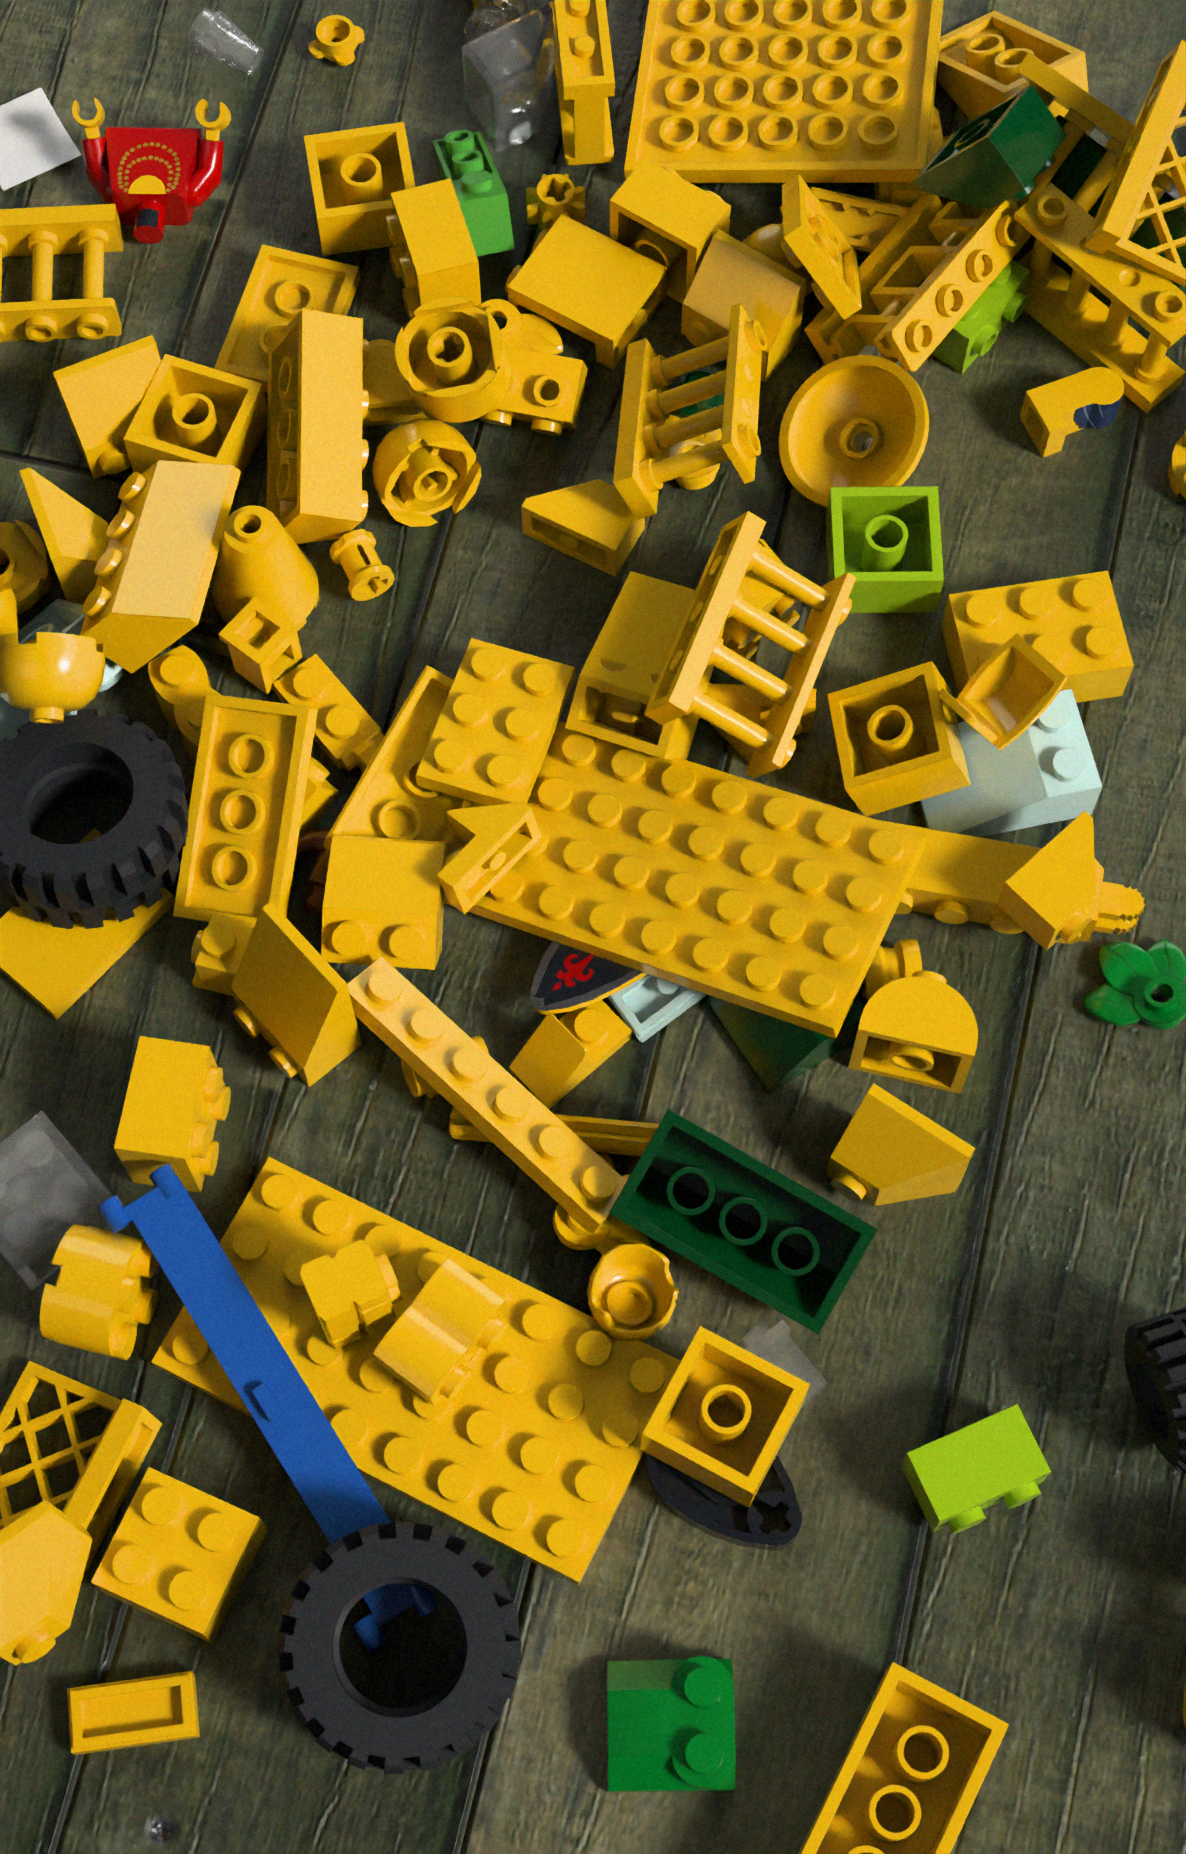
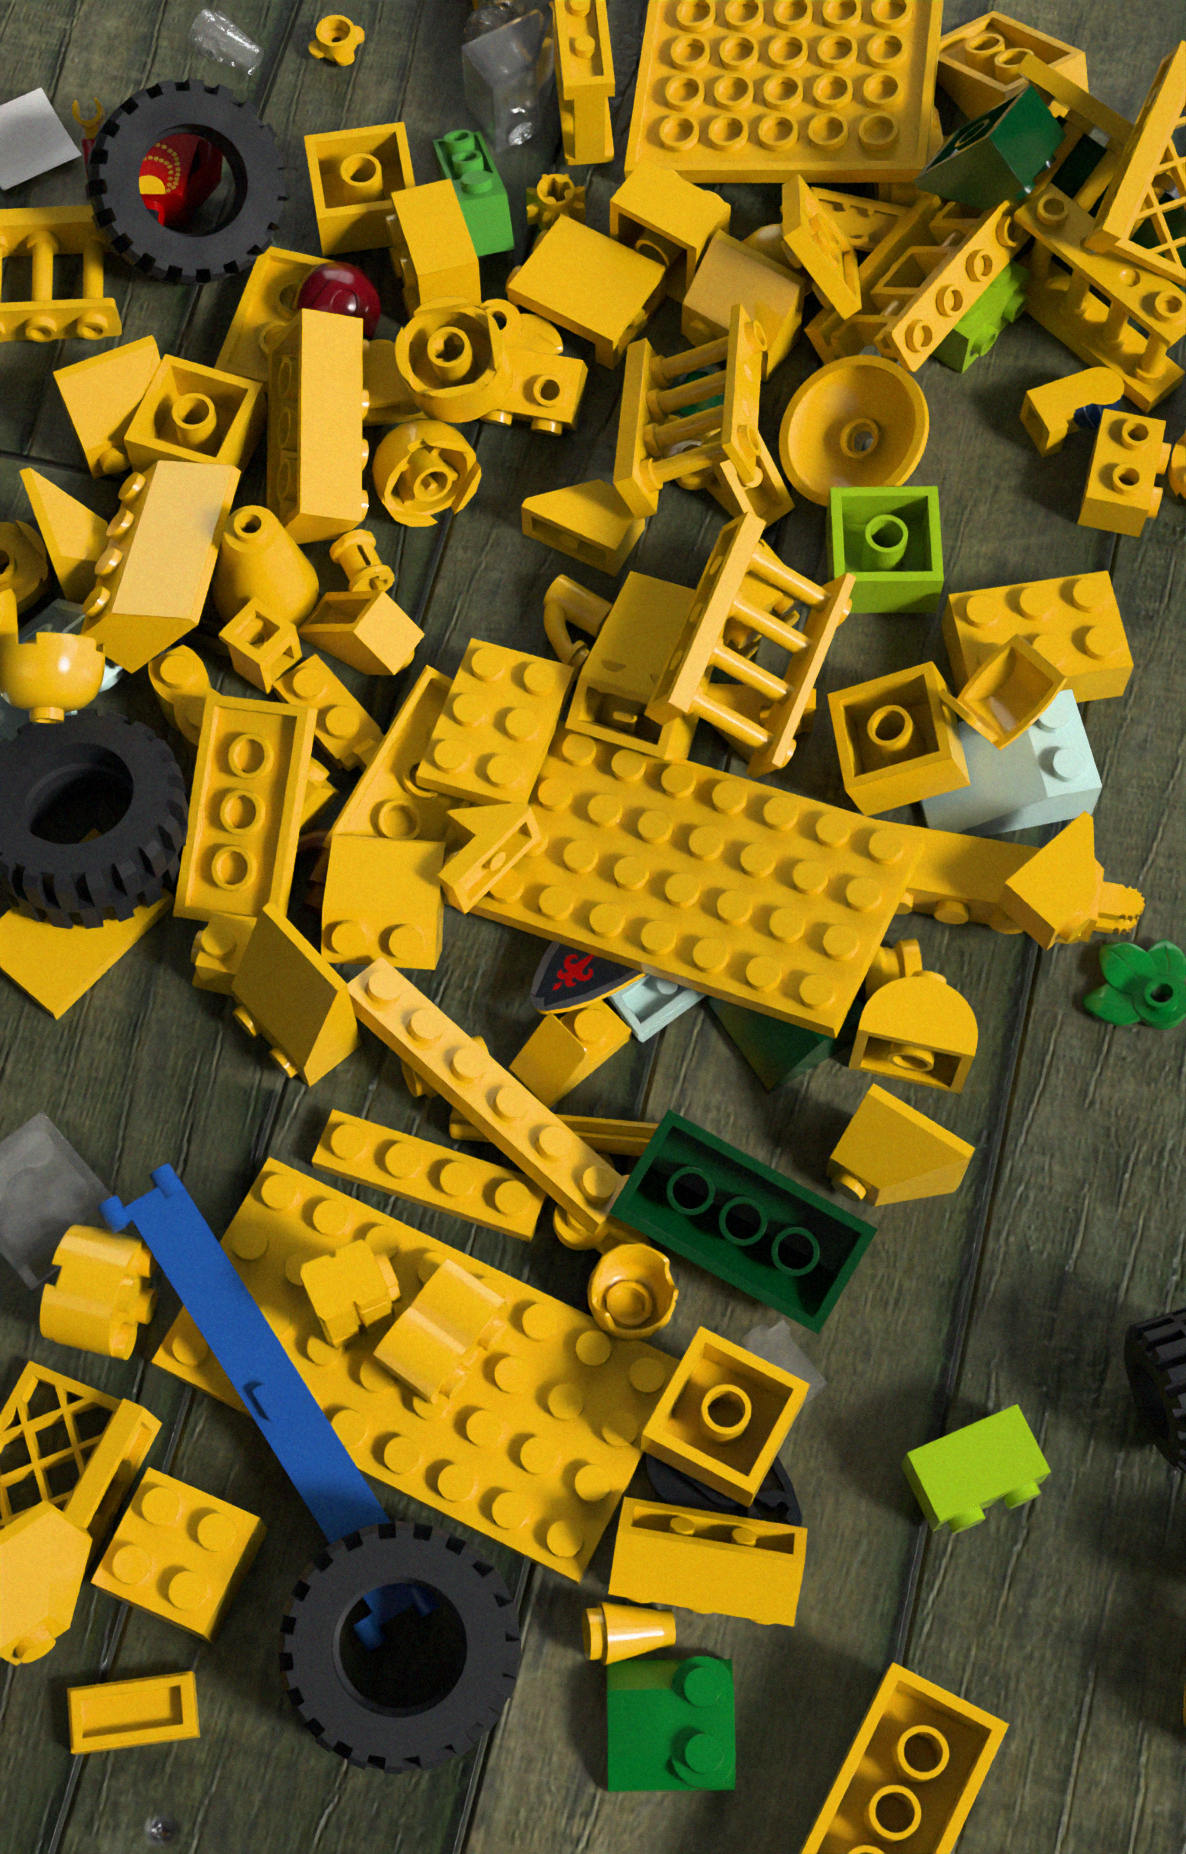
yellow brick [114,1036,231,1193] -> none
none -> black tyre [85,78,290,286]
none -> dark red helmet [290,262,381,340]
none -> yellow slope [297,590,425,675]
none -> yellow plate [311,1109,549,1243]
none -> yellow plant [543,574,613,681]
none -> yellow cone [582,1601,676,1665]
none -> yellow brick [608,1497,808,1627]
none -> yellow slope [701,429,795,530]
none -> yellow brick [1077,408,1171,537]

